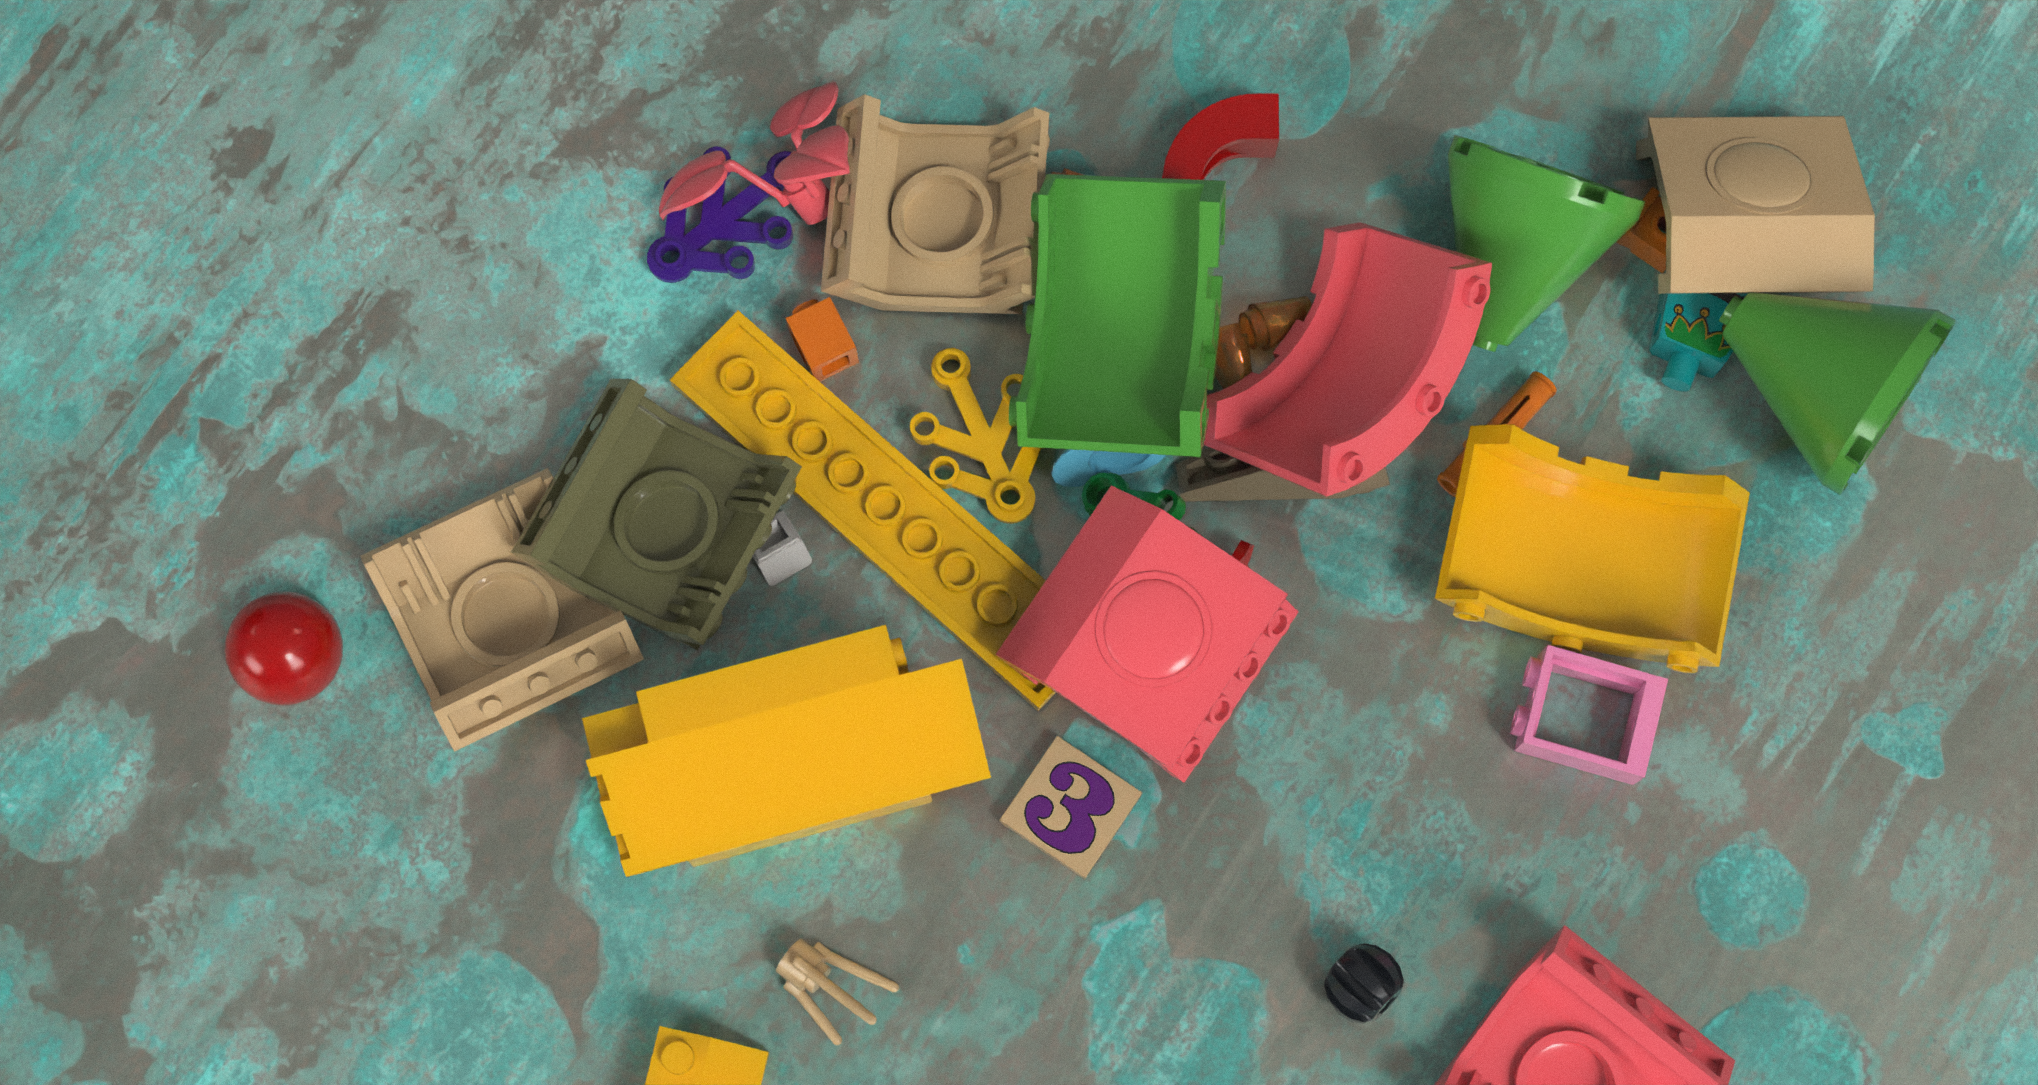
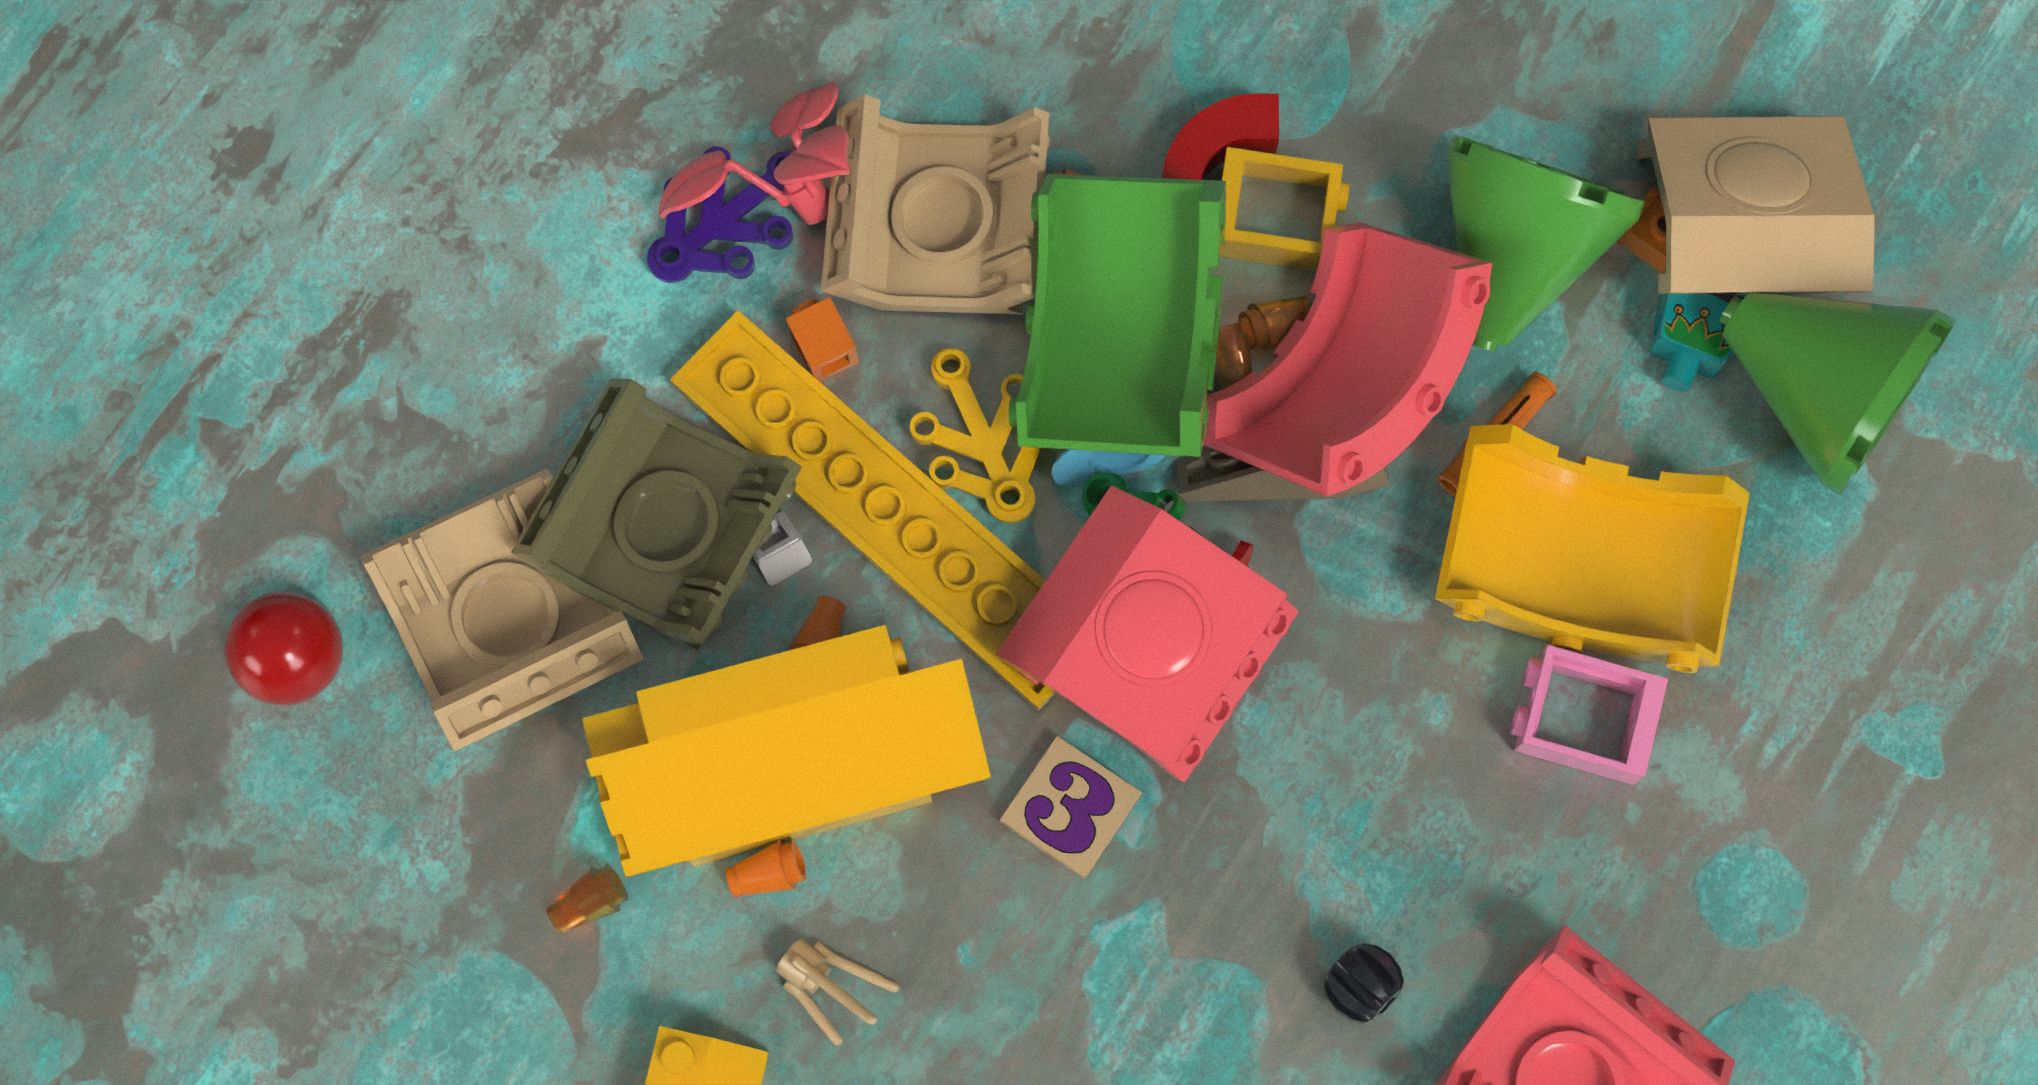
none -> clear orange cone [547,864,628,934]
none -> orange cone [726,840,807,898]
none -> orange cone [789,596,846,650]
none -> yellow window [1220,147,1350,271]

